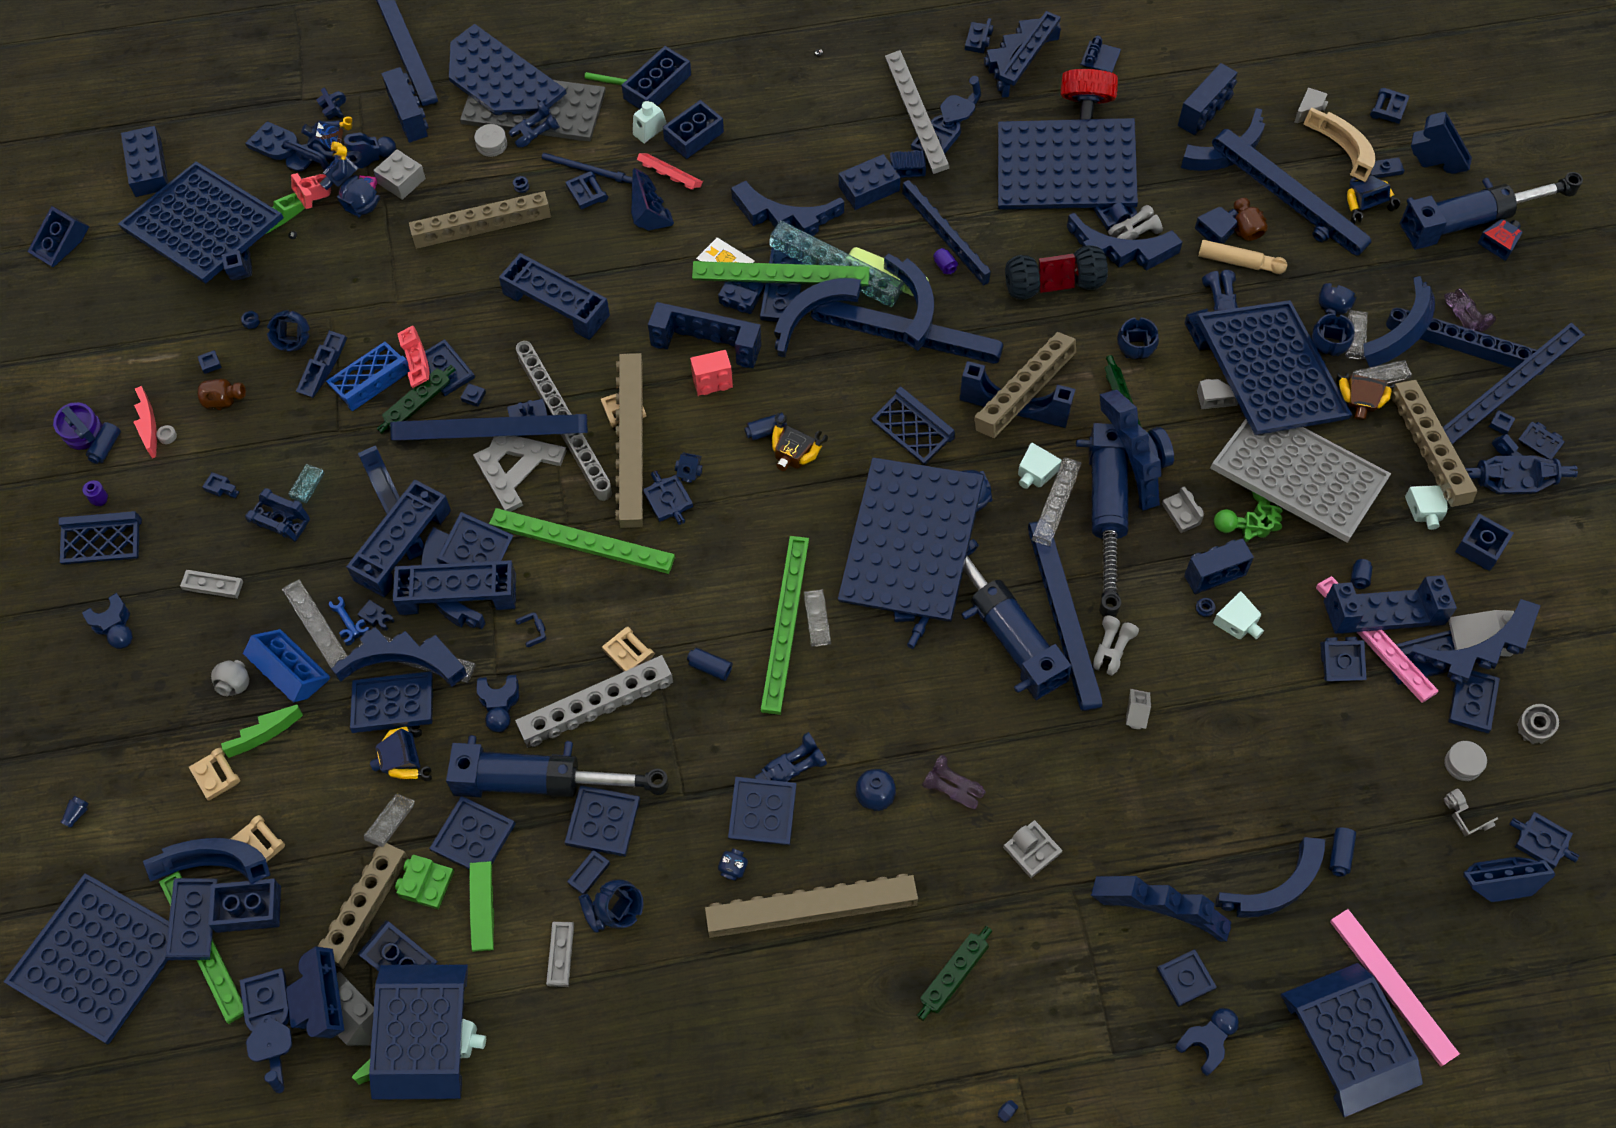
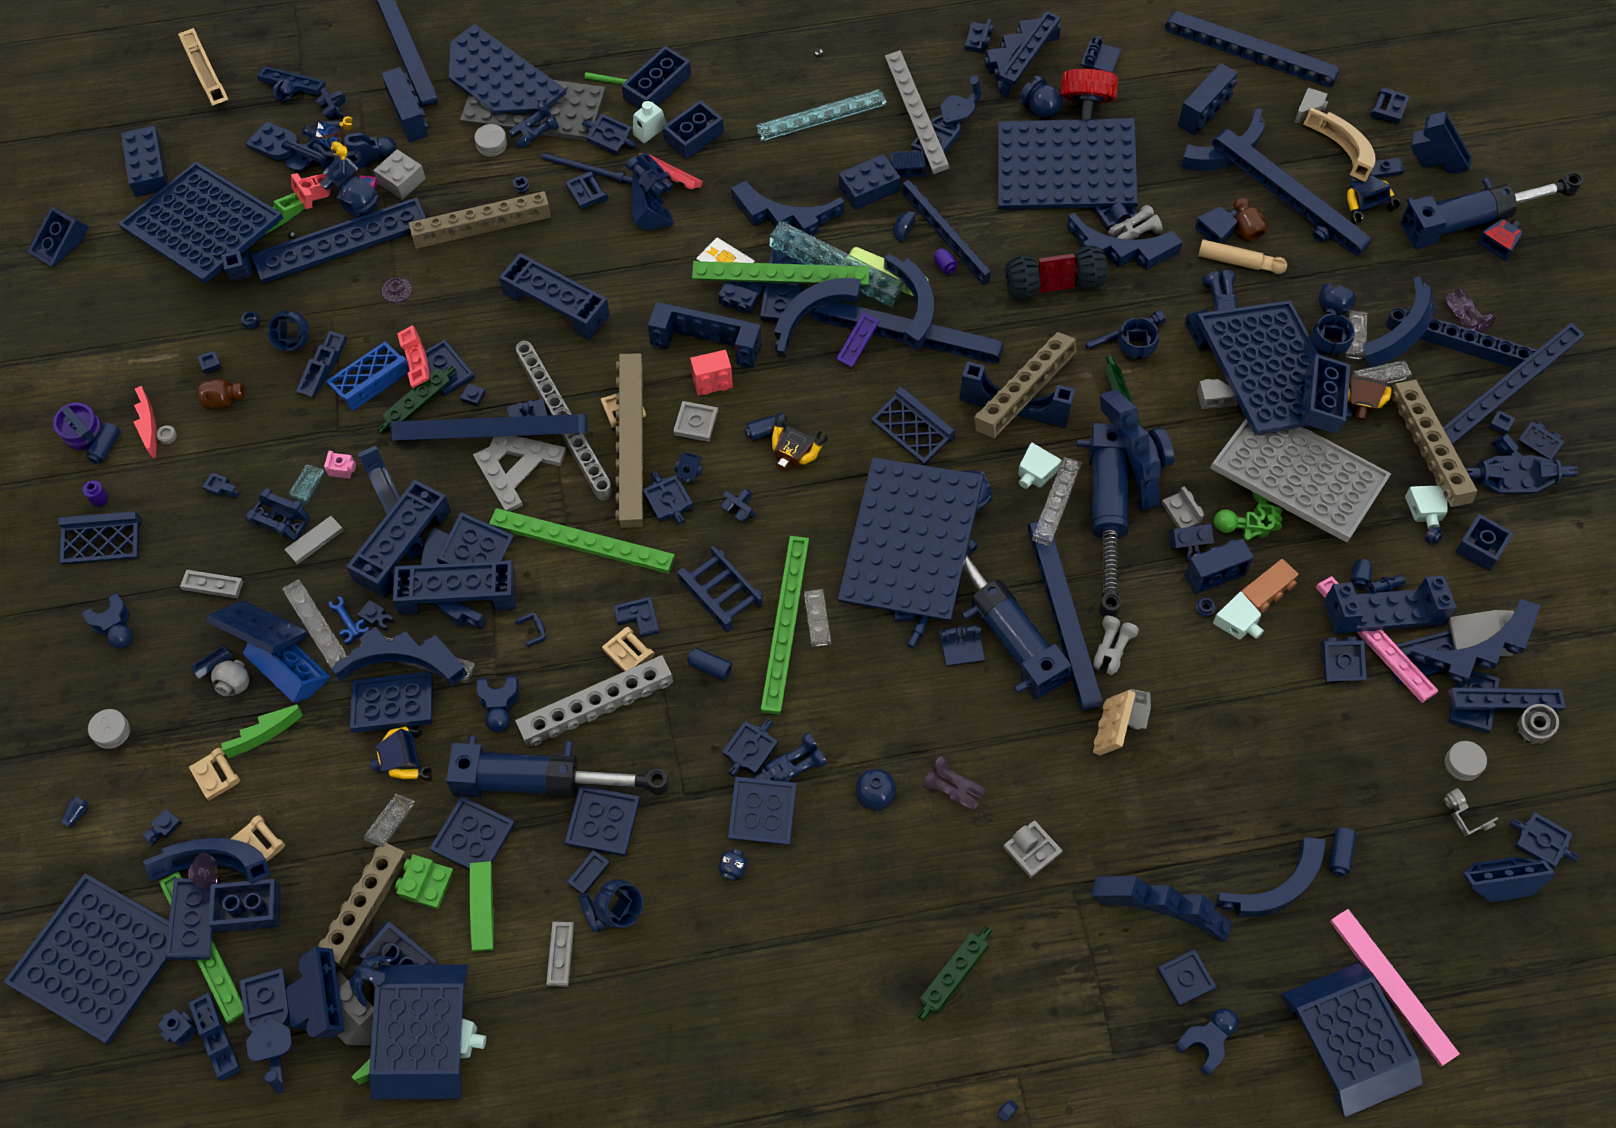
dark tan brick [705,874,918,938] -> none
none -> light grey head [88,709,130,749]
none -> dark blue plate [143,809,182,846]
none -> dark blue brick [158,1009,197,1047]
none -> tan arch [178,28,228,106]
none -> clear purple piece [189,853,218,890]
none -> dark blue slope [189,992,241,1081]
none -> dark blue plate [191,645,233,679]
none -> dark blue plate [206,600,308,654]
none -> dark blue plate [251,197,426,284]
none -> dark blue plate [257,66,326,102]
none -> light grey tile [284,516,343,564]
none -> bright pink brick [324,451,356,479]
none -> dark blue animal [349,956,396,1007]
none -> clear purple piece [381,277,413,303]
none -> dark blue plate [582,113,637,155]
none -> dark blue tile [613,597,660,638]
none -> dark blue hips [625,152,673,196]
none -> light grey plate [673,401,718,442]
none -> dark blue fence [677,545,763,633]
none -> dark blue hips [721,489,756,523]
none -> dark blue plate [722,718,778,777]
none -> clear light blue tile [756,89,886,141]
none -> dark purple plate [837,312,880,369]
none -> dark blue brick [893,211,916,243]
none -> dark blue hinge [939,625,985,666]
none -> dark blue tile [1019,75,1062,118]
none -> dark blue piece [1085,310,1166,349]
none -> tan plate [1093,690,1136,756]
none -> dark blue beam [1165,11,1340,87]
none -> dark blue brick [1168,524,1214,560]
none -> nougat brick [1241,559,1299,613]
none -> dark blue brick [1301,354,1350,434]
none -> dark blue pin [1366,574,1406,594]
none -> dark blue plate [1425,527,1443,546]
none -> dark blue plate [1448,688,1566,711]

